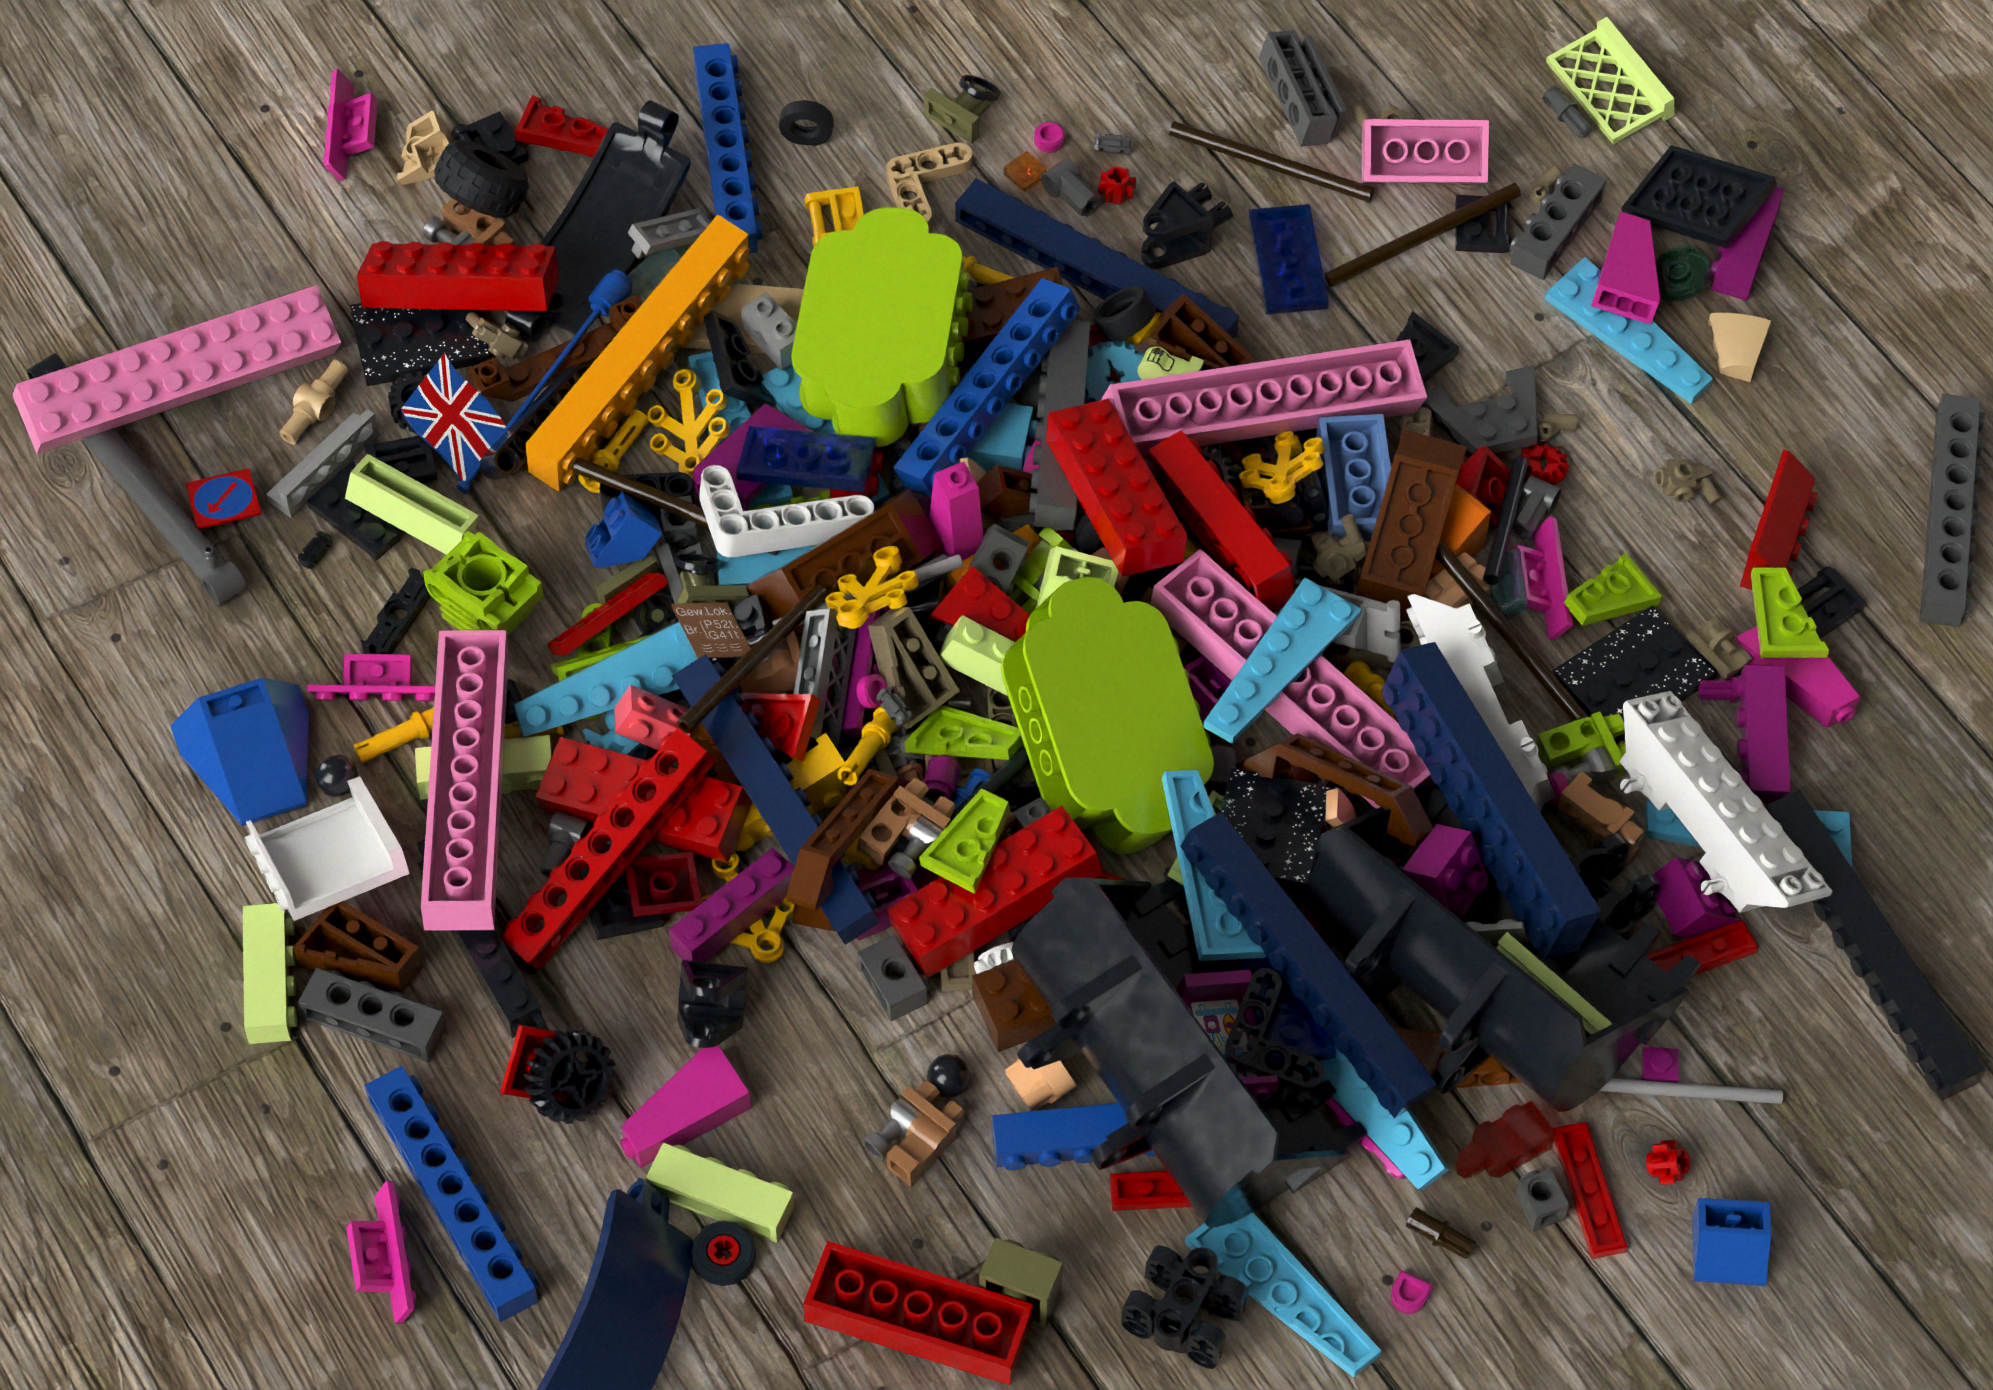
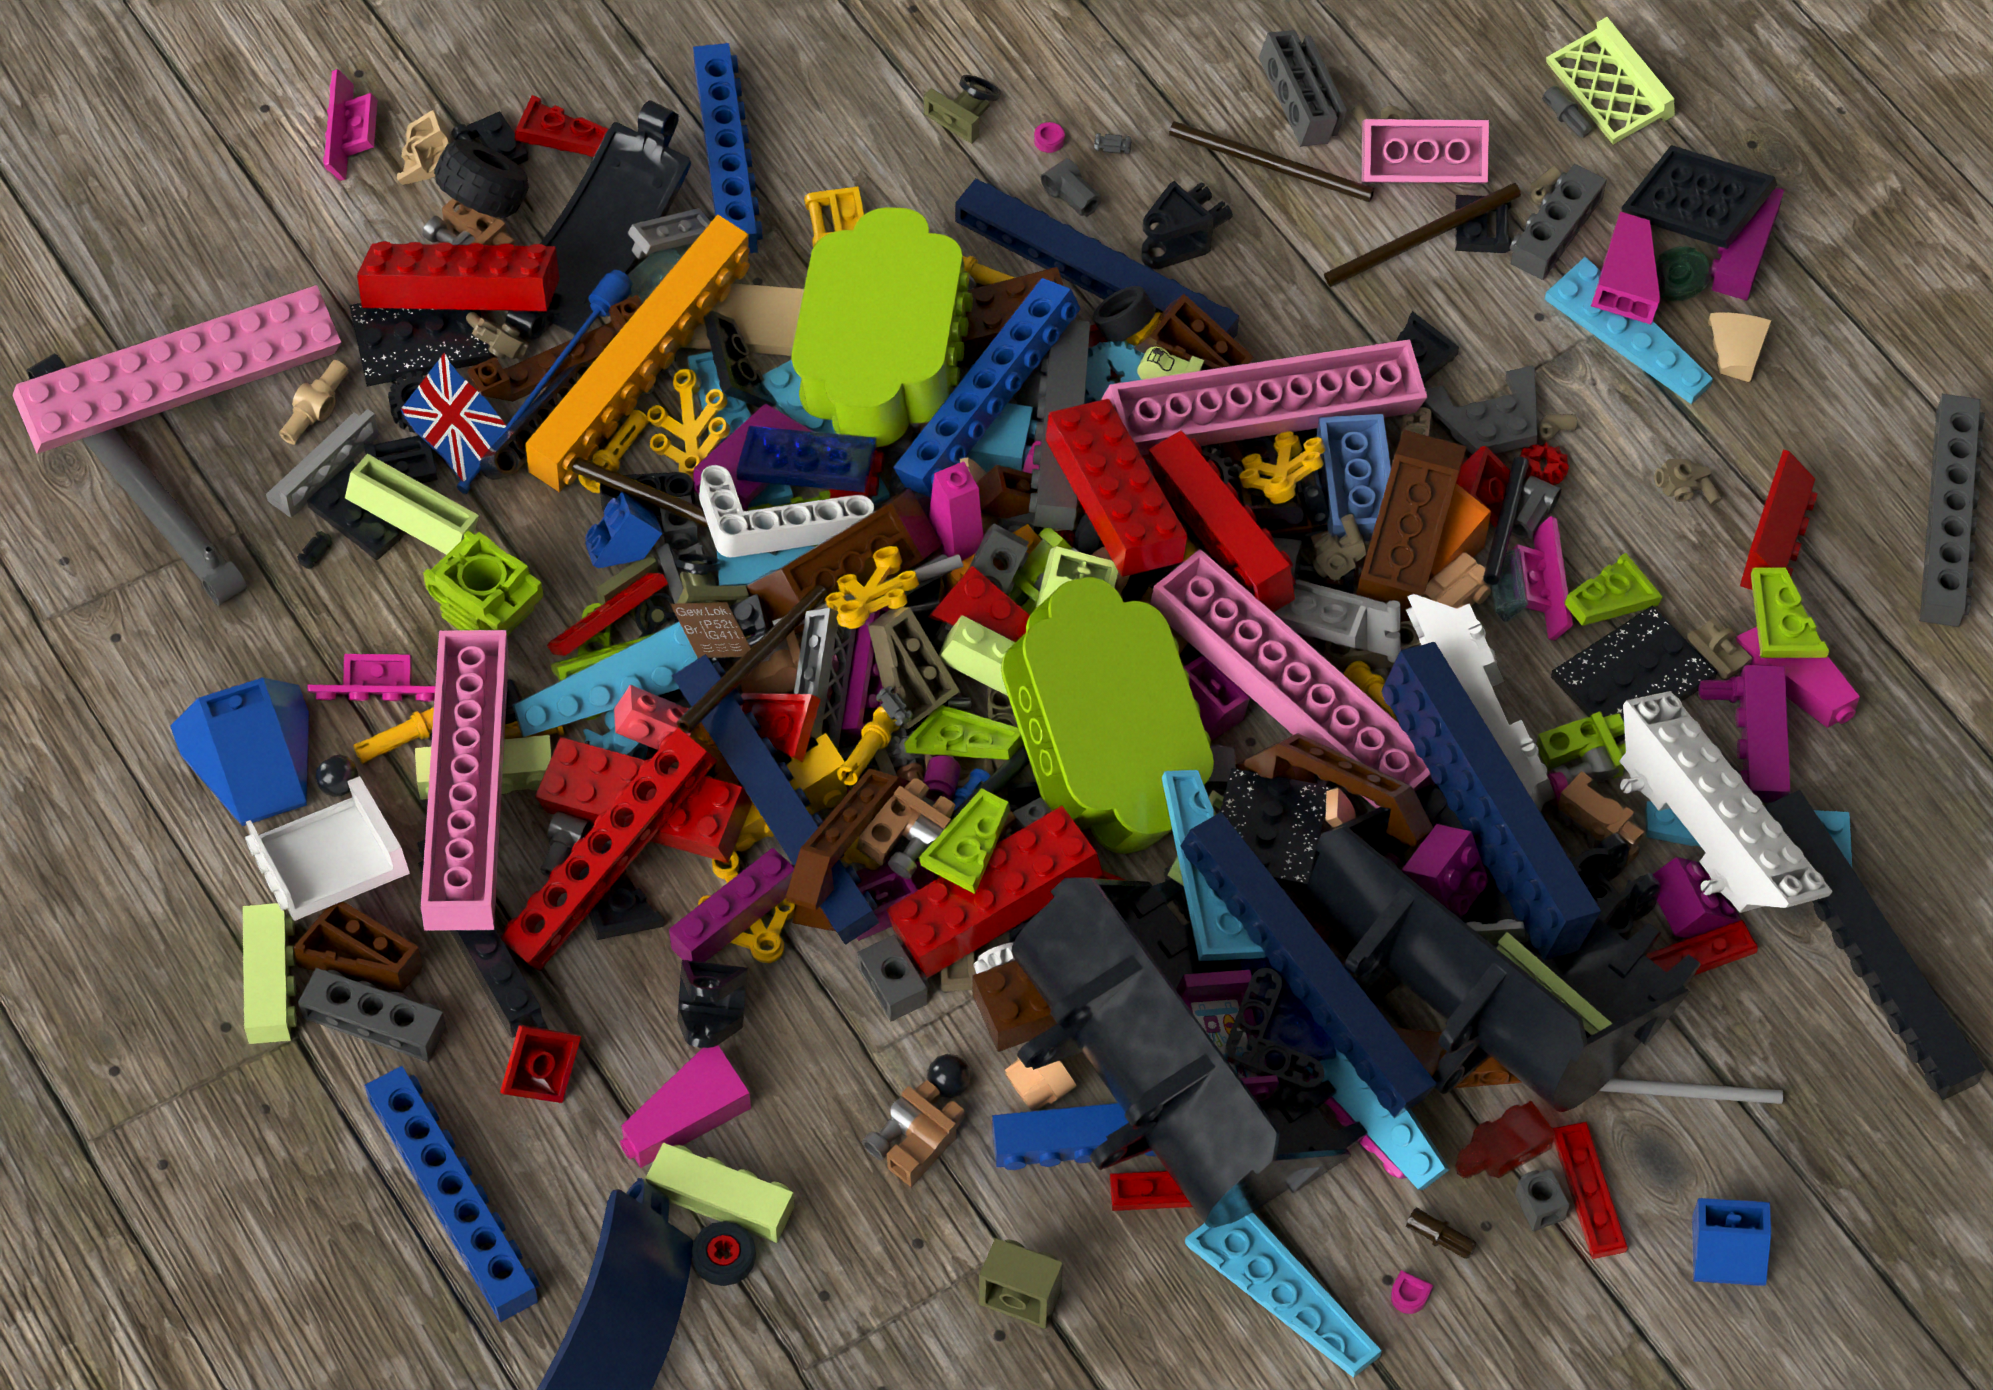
piece [186,468,261,529] -> none
dark pink bracket [346,1181,416,1324] -> none
black piece [361,568,431,654] -> none
black gear [523,1028,617,1124] -> none
dark red slope [626,852,702,917] -> none
light grey brick [741,292,797,371] -> none
black tyre [778,100,834,146] -> none
red brick [803,1241,1033,1385] -> none
dark pink tile [856,674,888,709] -> none
tan beam [886,142,972,229] -> none
clear orange plate [1004,151,1047,192] -> none
red gear [1098,166,1136,205] -> none
black piece [1121,1245,1249,1369] -> none
medium azure wing [1203,578,1362,744] -> none
clear blue piece [1248,204,1329,315] -> none
dark brown piece [1435,541,1589,722] -> none
magenta plate [1642,1046,1679,1083] -> none
red gear [1646,1140,1690,1185] -> none
black plate [1797,566,1866,639] -> none

